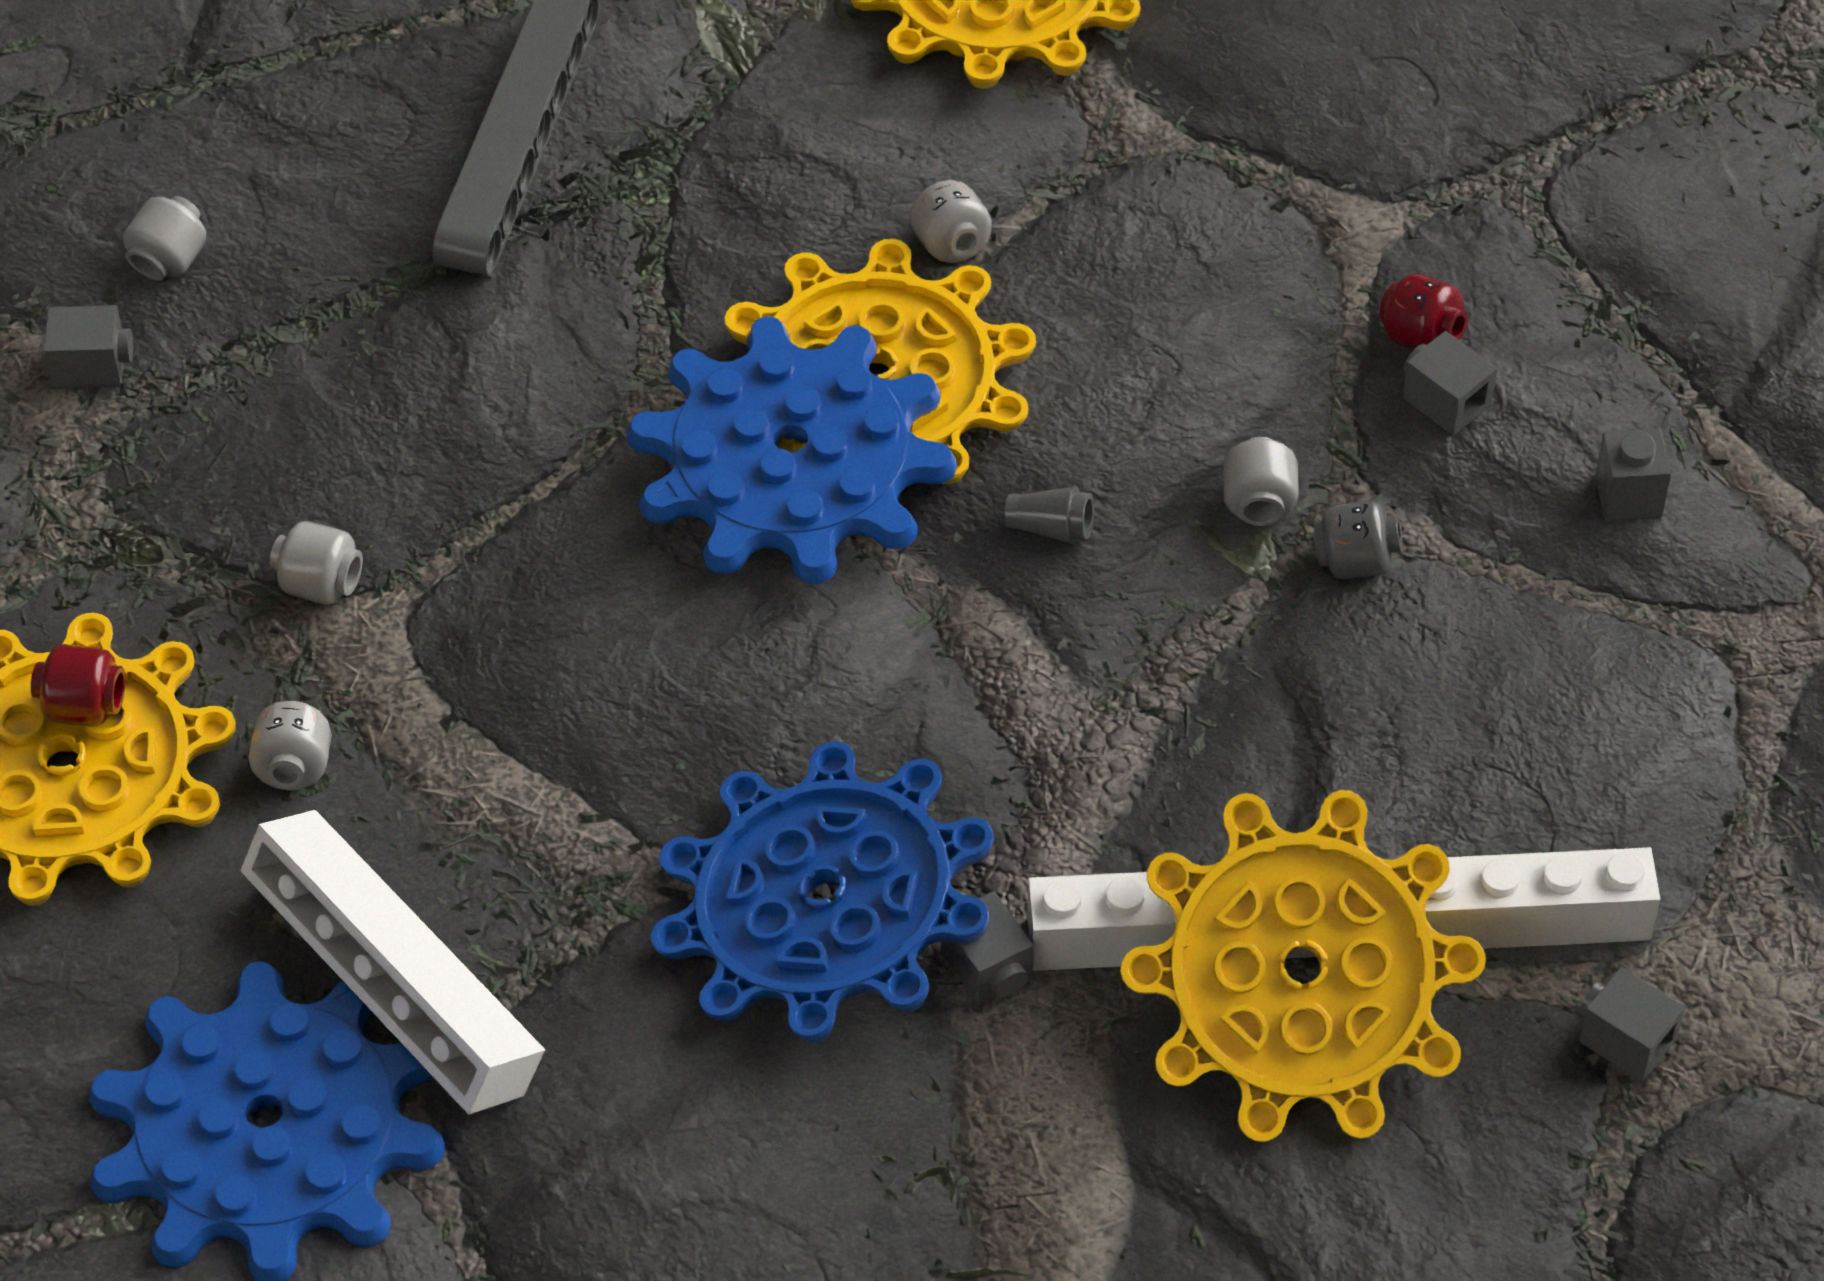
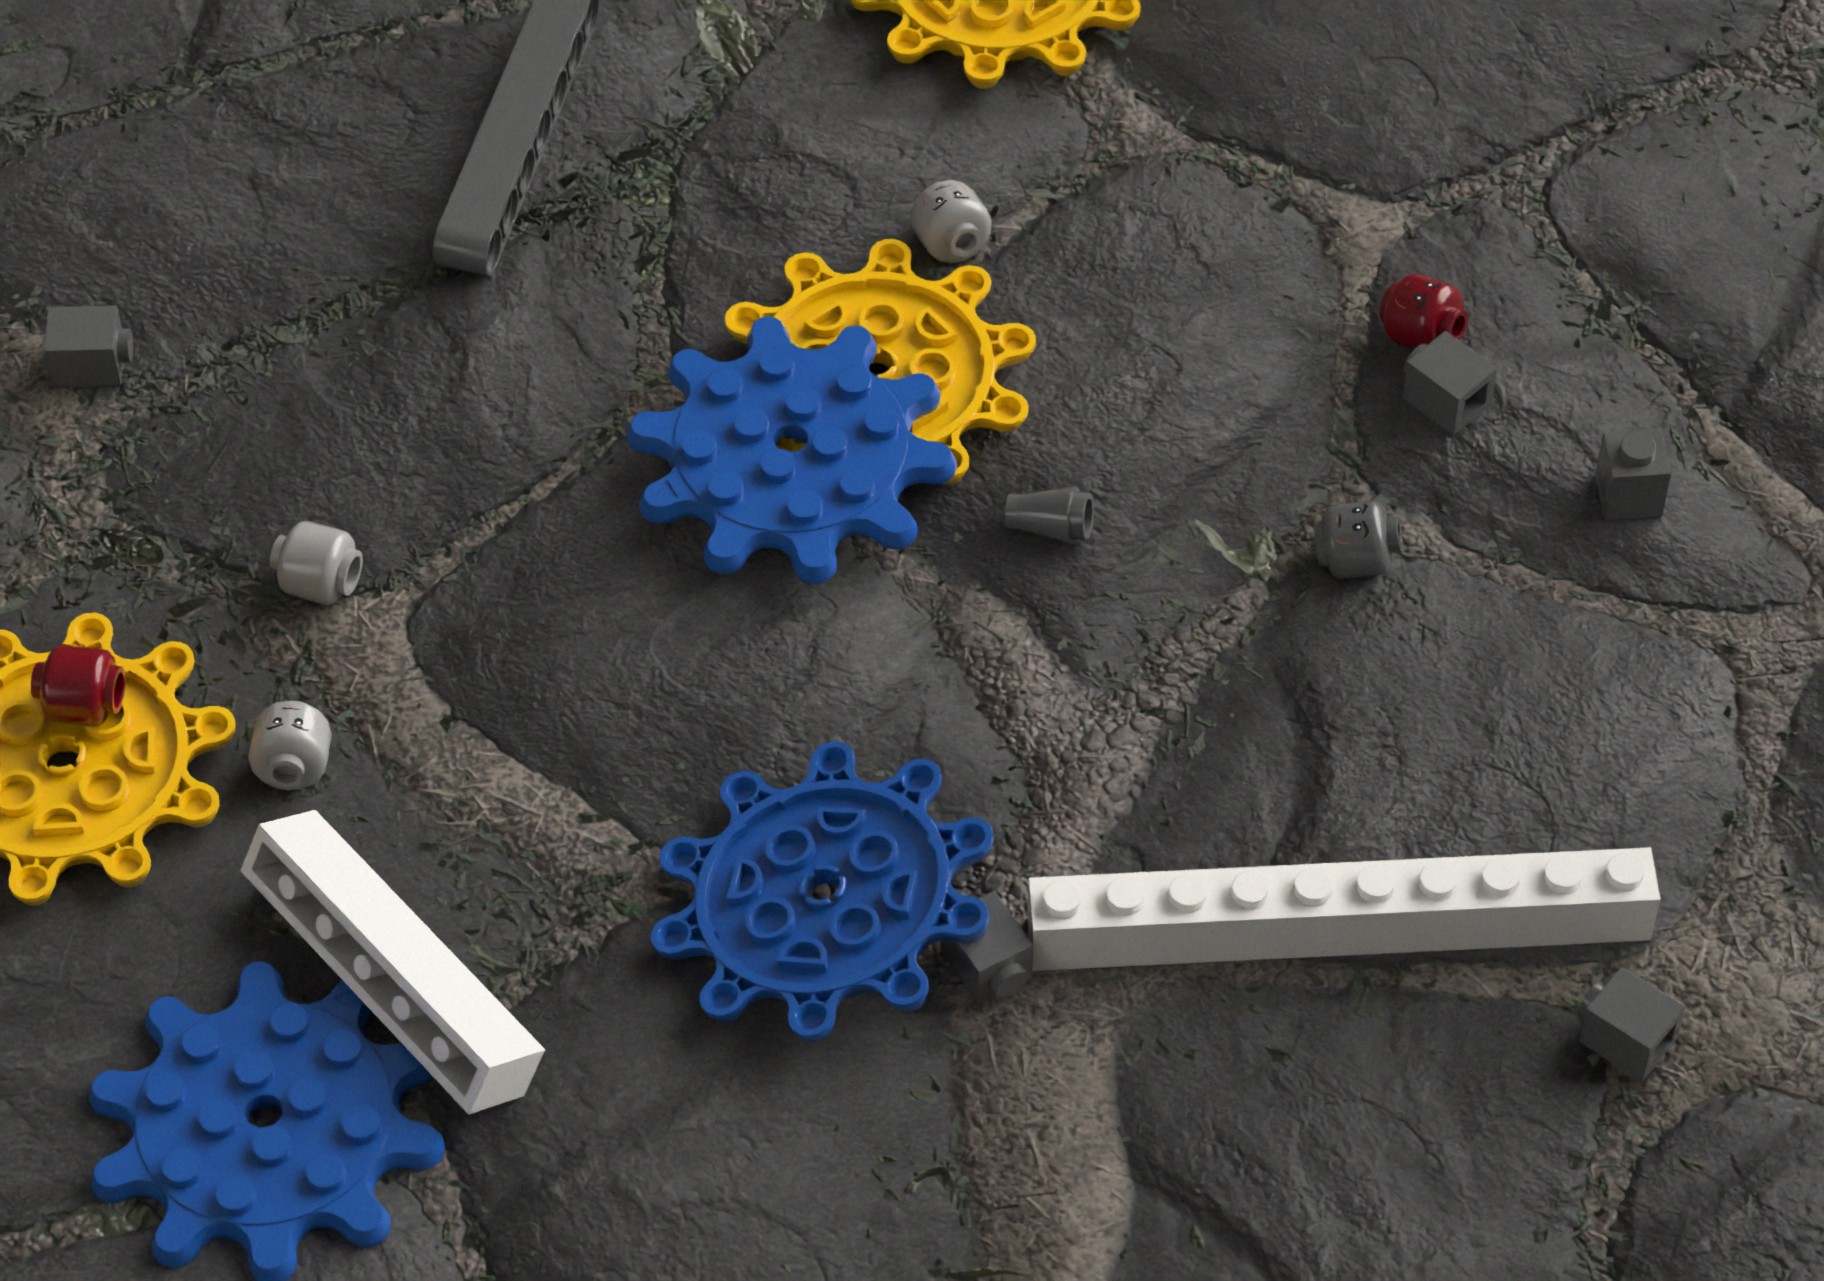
light grey head [123,196,207,281] -> none
yellow plate [1120,790,1486,1142] -> none
light grey head [1223,437,1299,526] -> none

